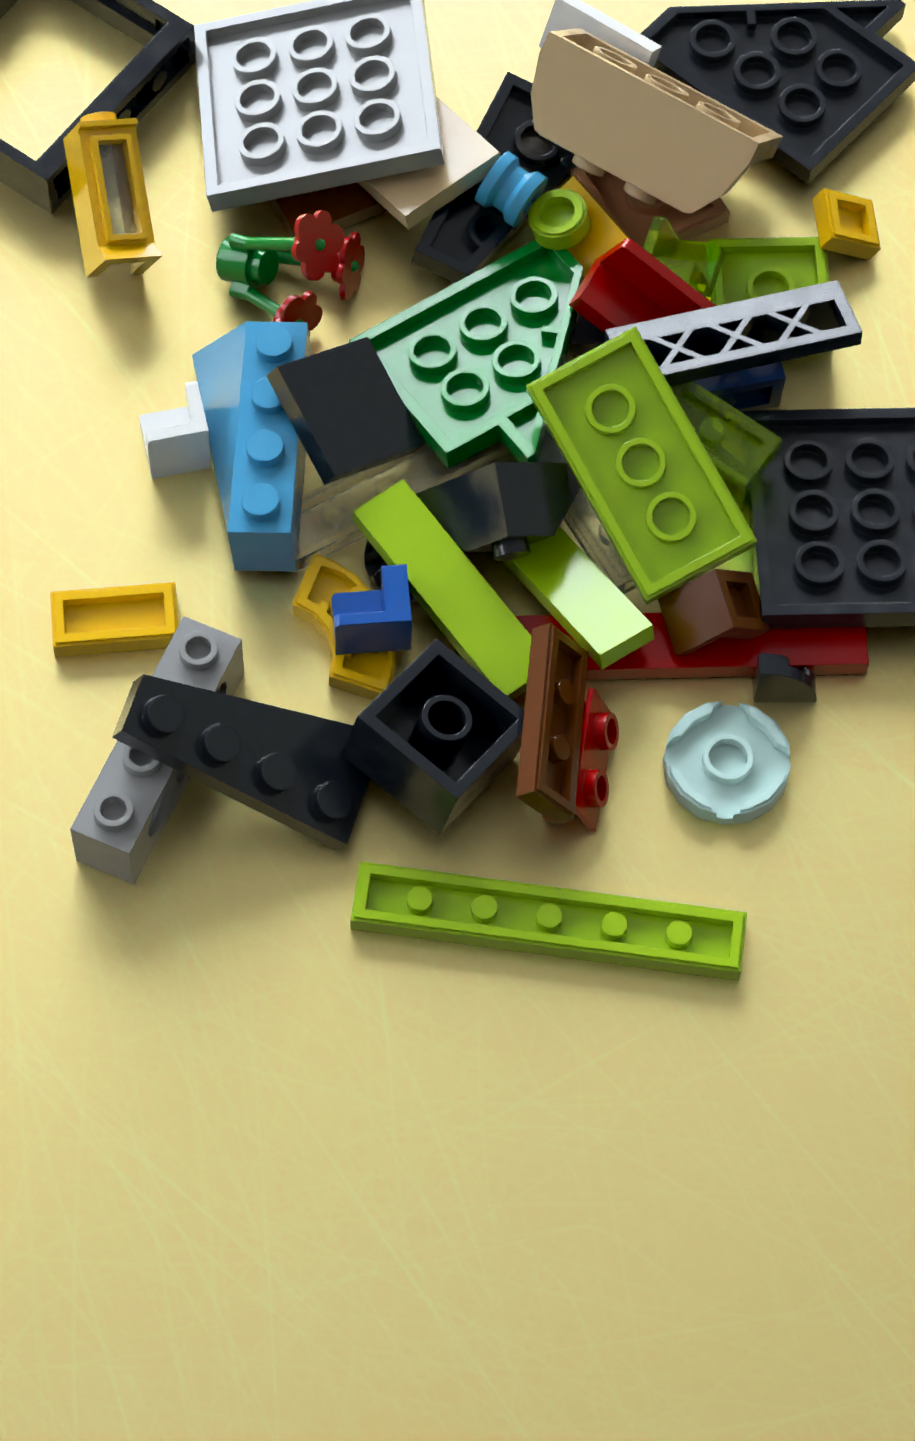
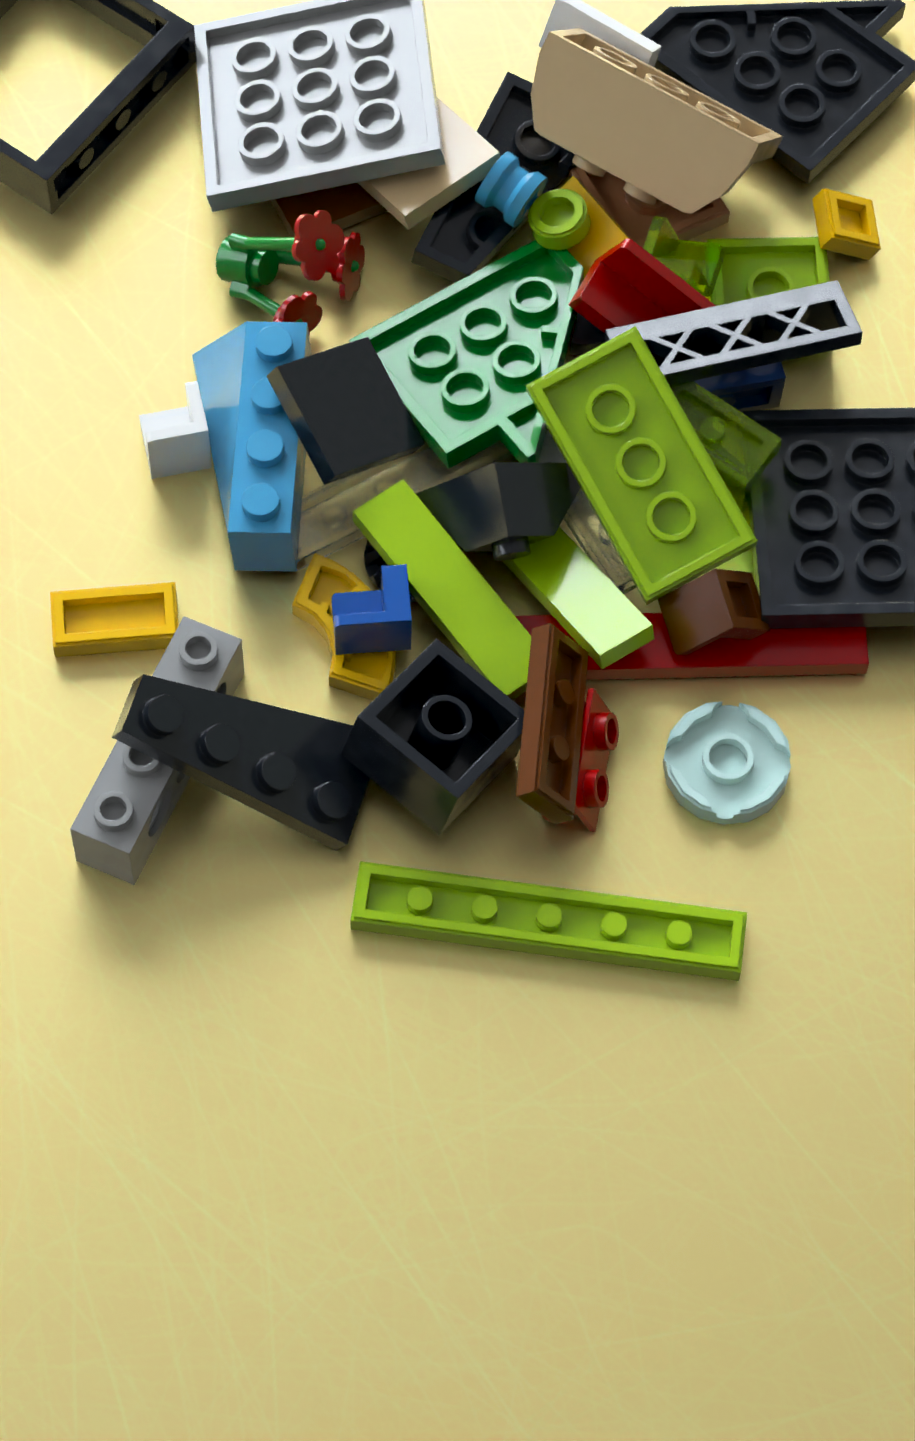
yellow window [63,111,163,278] -> none
black tile [752,653,817,702] -> none

